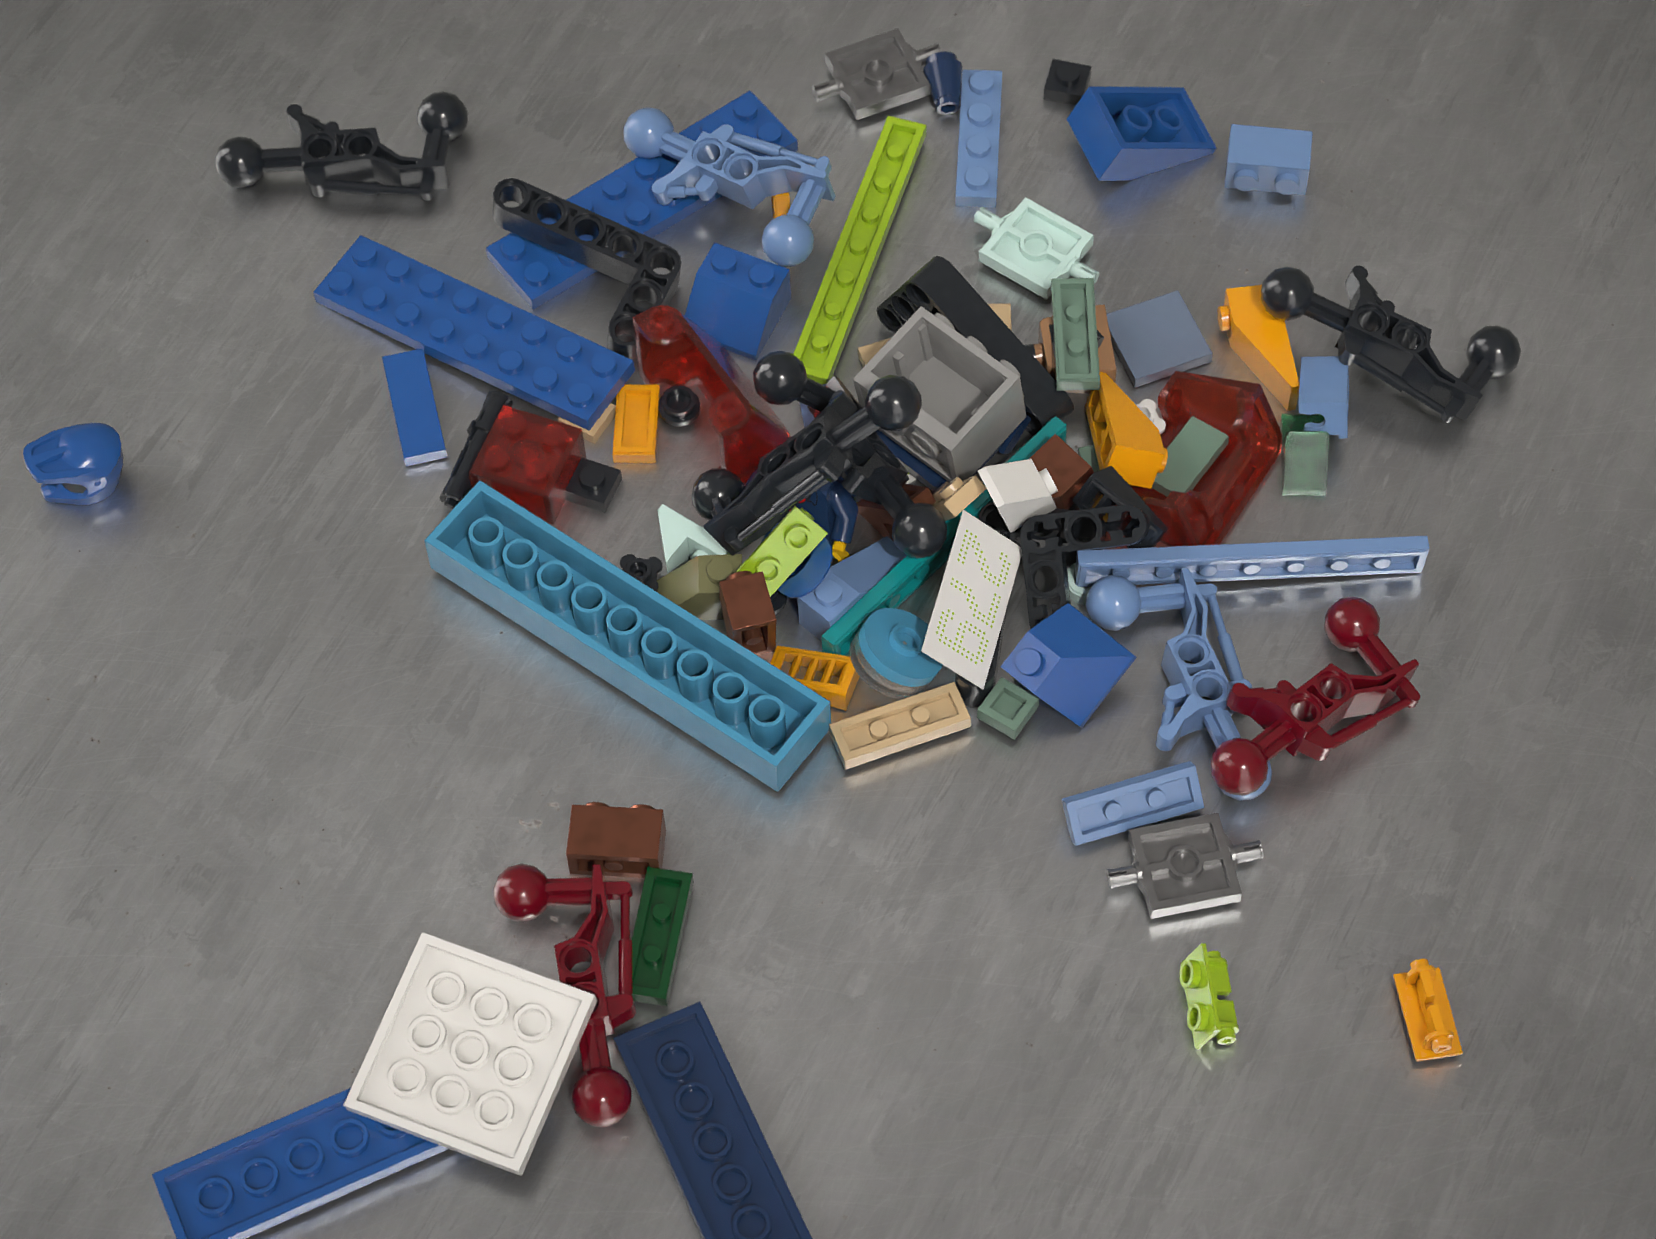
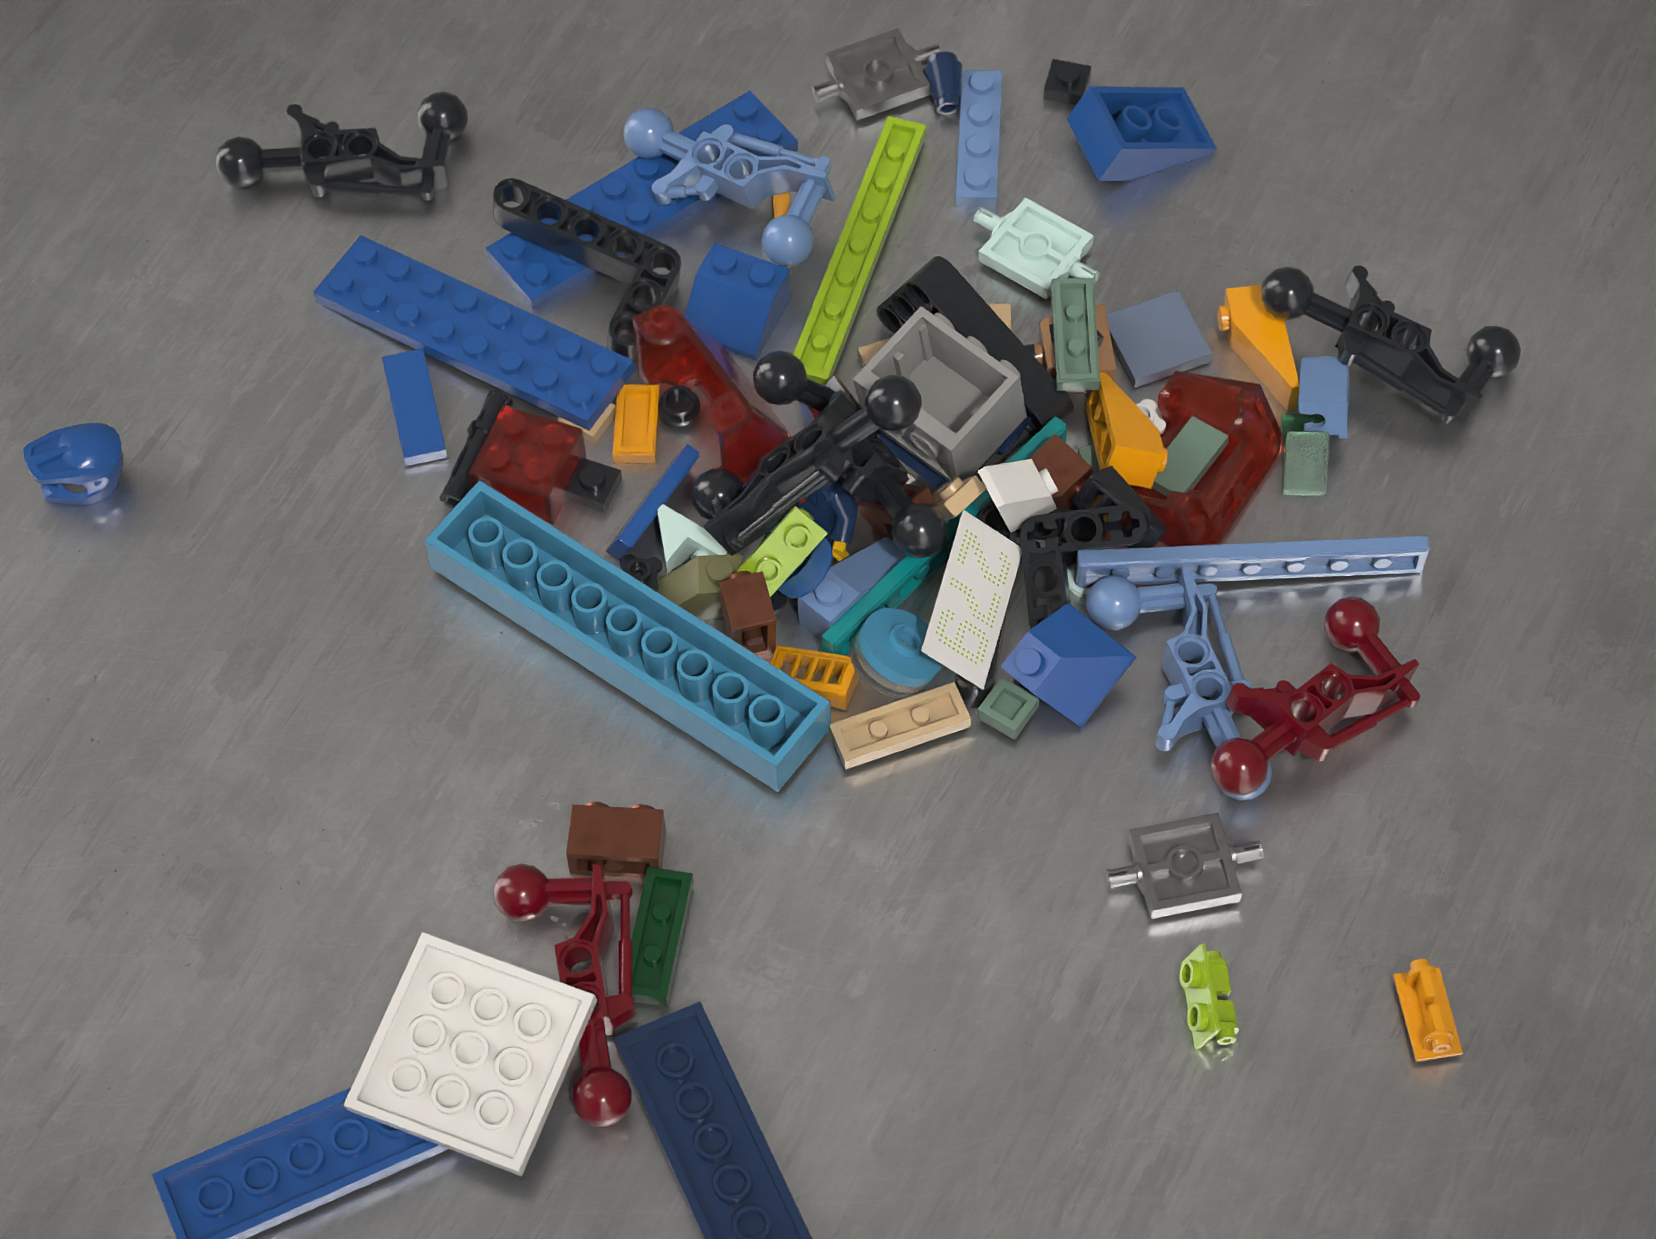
medium blue plate [1061,761,1205,846] -> none
medium blue piece [1224,124,1313,195] -> none
none -> blue tile [606,444,700,560]

